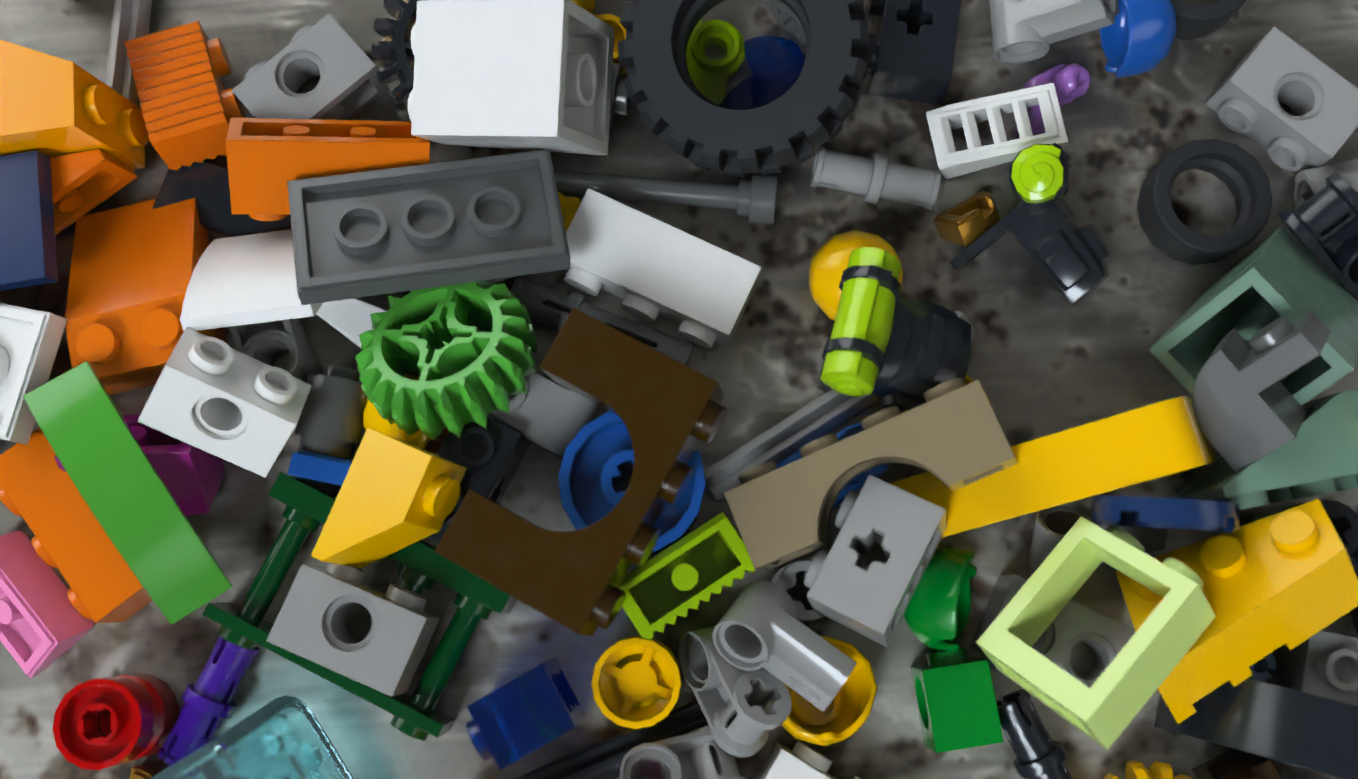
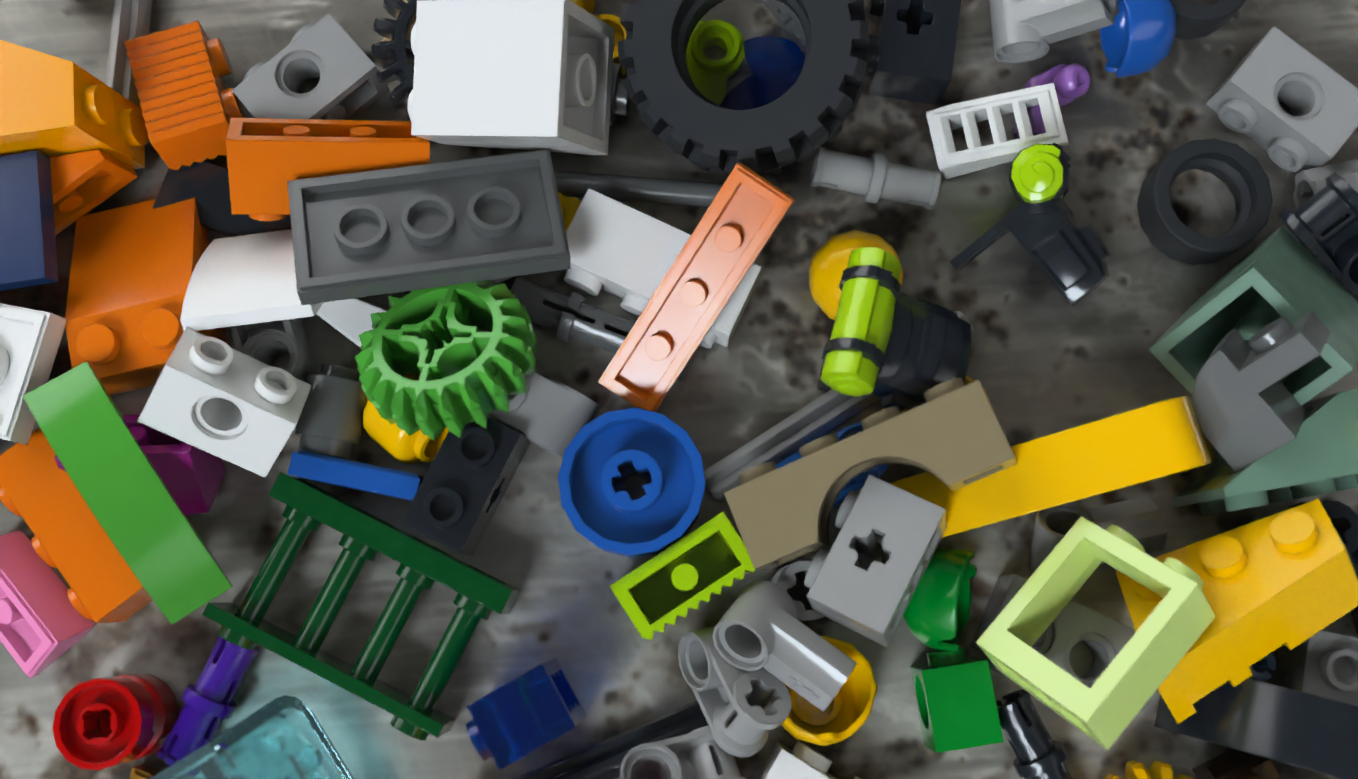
light grey brick [266,562,440,697] -> none
yellow slope [311,428,467,568] -> none
dark brown arch [434,307,727,636] -> none
yellow wheel [591,635,681,729] -> none
pearl gold tile [933,191,1000,246] -> none
dark blue tile [1091,496,1240,532] -> none
none -> tile [598,163,796,412]

